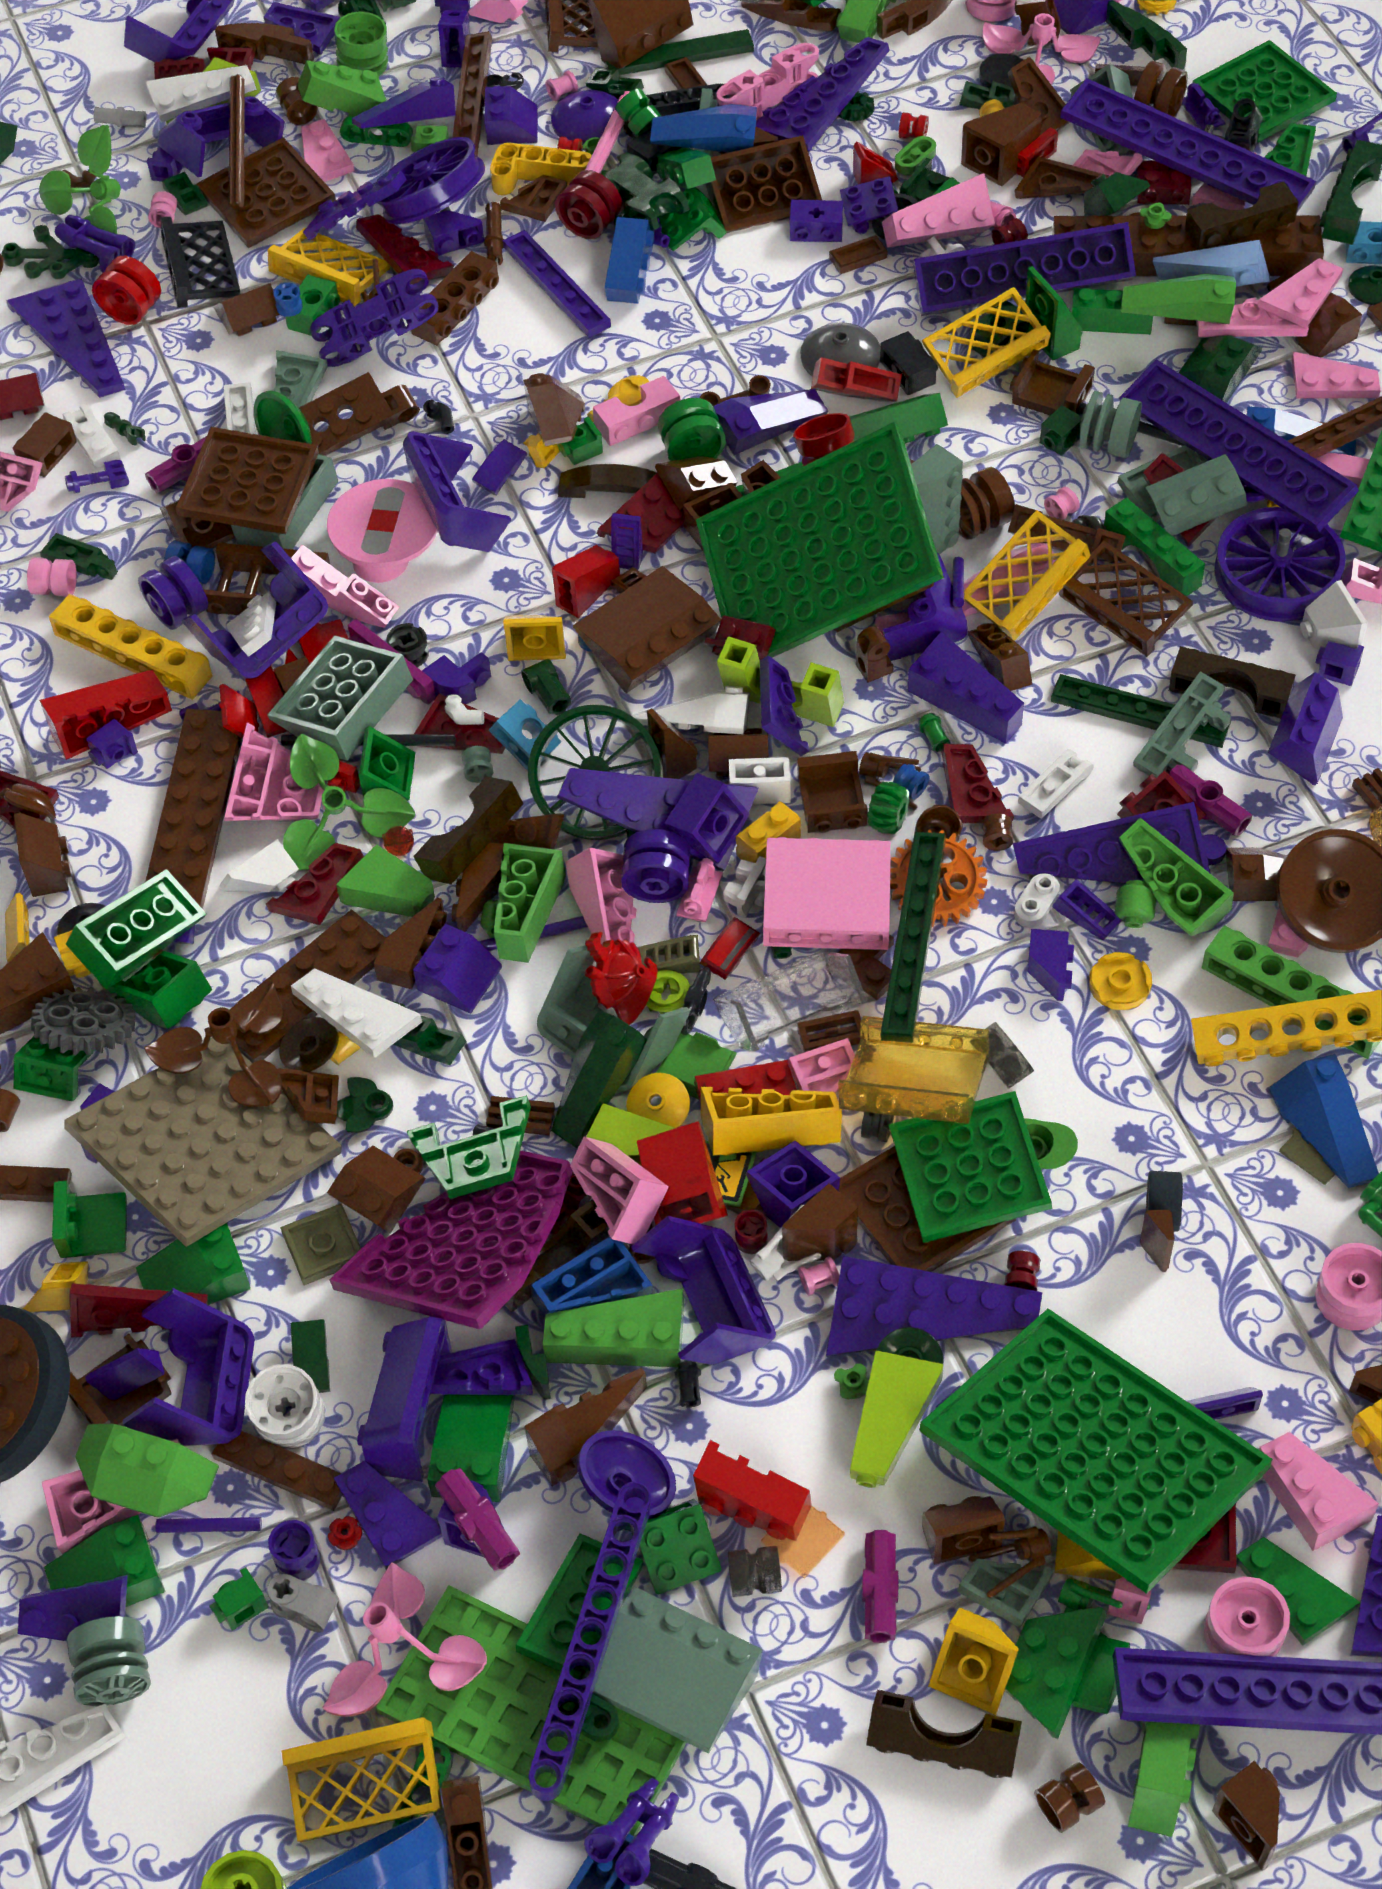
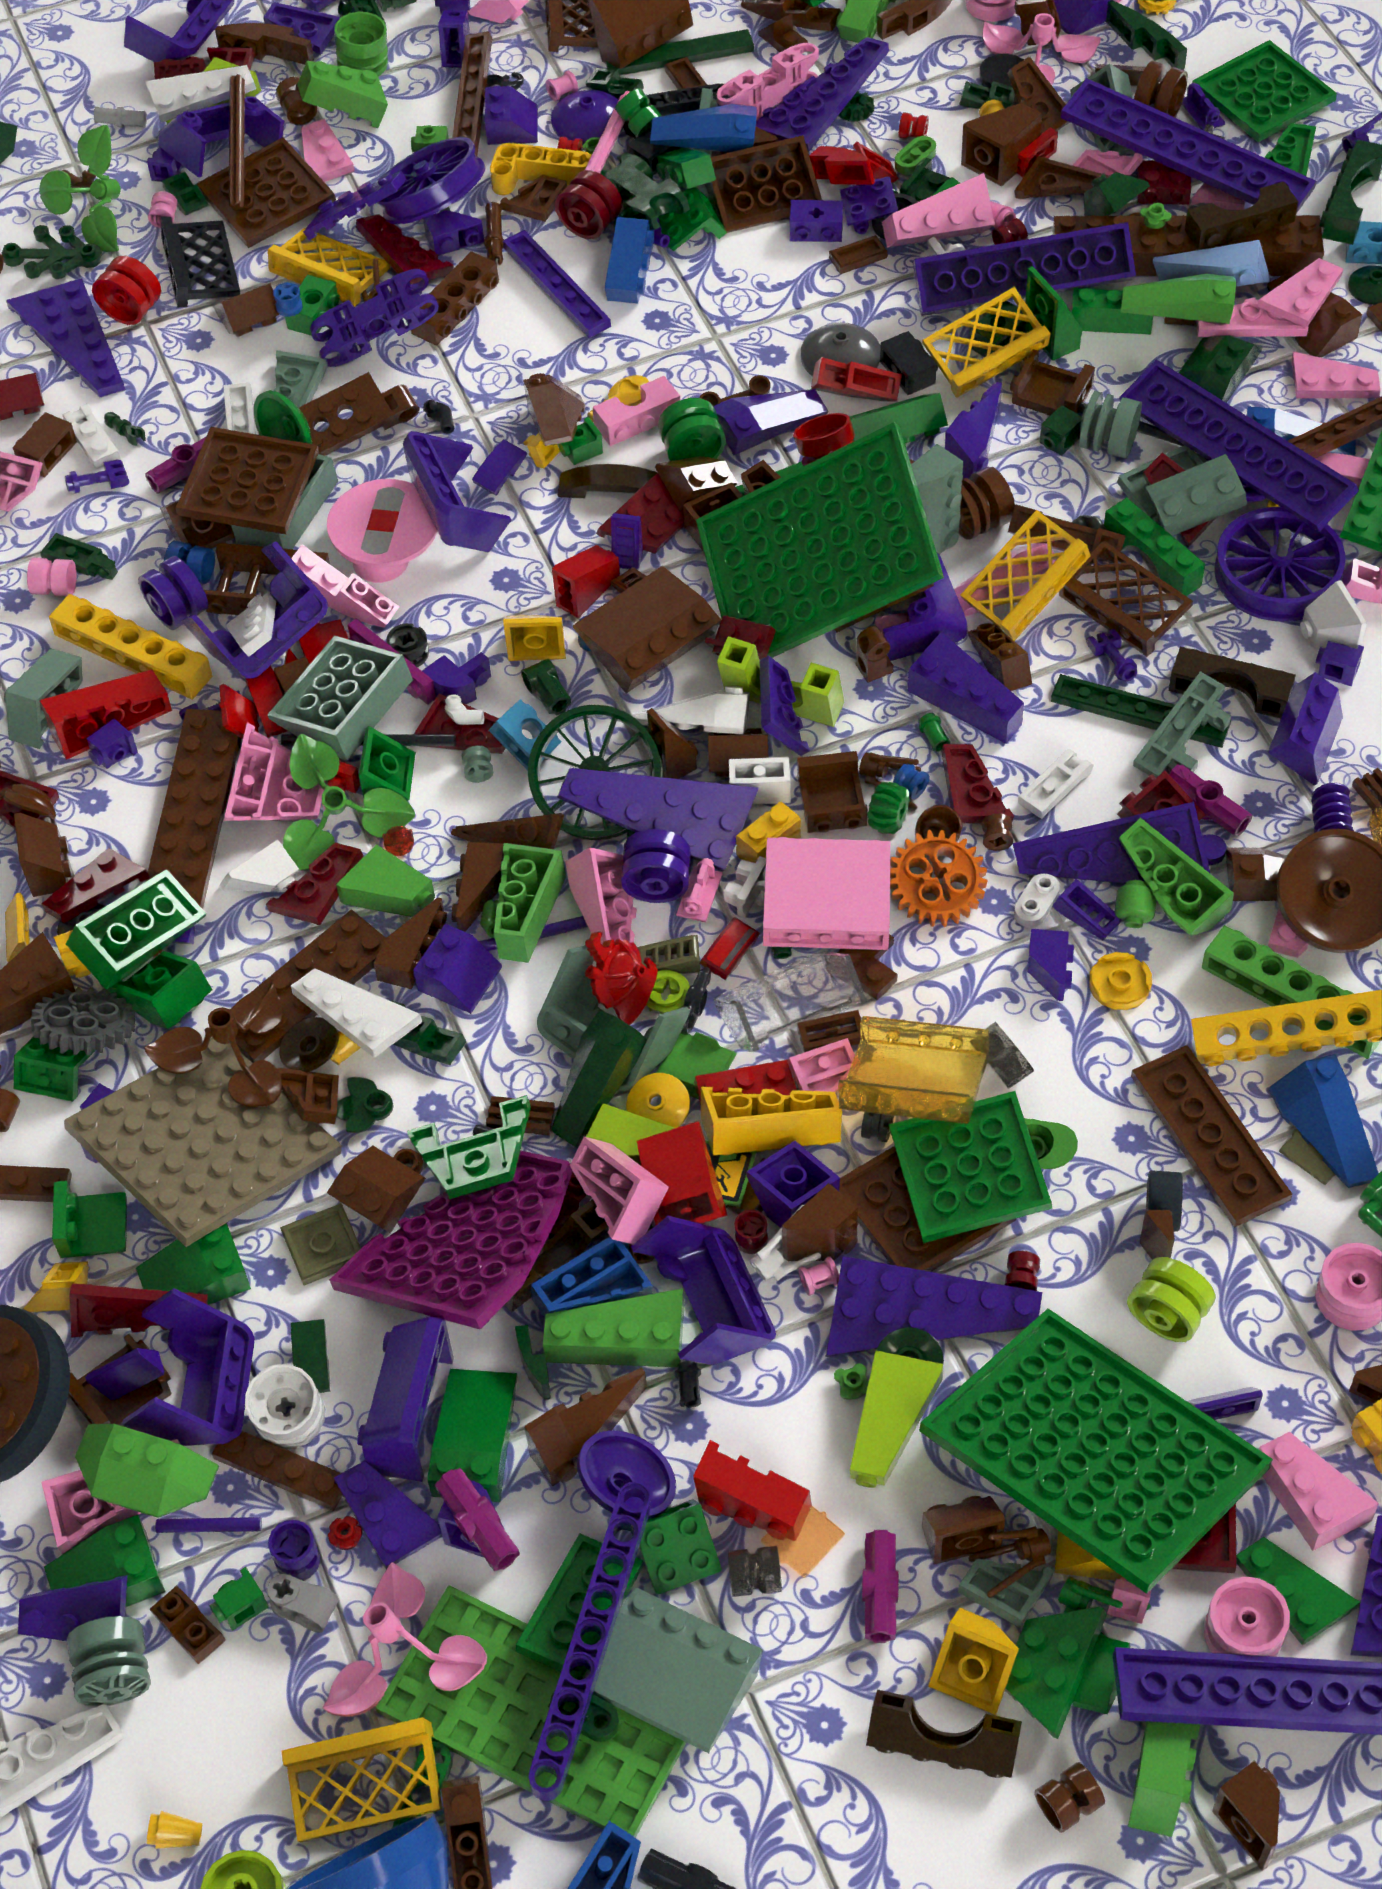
dark purple piece [54,214,136,273] -> none
green beam [339,116,413,147] -> none
dark purple wedge [352,77,456,129] -> none
dark brown arch [413,776,524,885] -> none
dark purple wing [430,1338,533,1395] -> none
dark purple piece [584,1778,679,1886] -> none
dark purple slope [665,773,750,864] -> none
dark green tile [880,832,946,1043] -> none
dark purple bar [953,556,964,607] -> none
bright pink wheel [1044,487,1080,520] -> none
black piece [1224,98,1263,152] -> none
none -> sand green wedge [4,648,83,749]
none -> dark red wing [41,848,150,923]
none -> yellow cone [146,1811,203,1849]
none -> reddish brown slope [149,1585,226,1664]
none -> reddish brown slope [758,13,808,52]
none -> red slope [809,146,875,185]
none -> dark purple wedge [945,381,1002,479]
none -> dark purple hinge [1086,629,1137,682]
none -> lime wheel [1127,1257,1216,1342]
none -> reddish brown plate [1131,1045,1293,1227]
none -> dark purple piece [1311,782,1354,833]

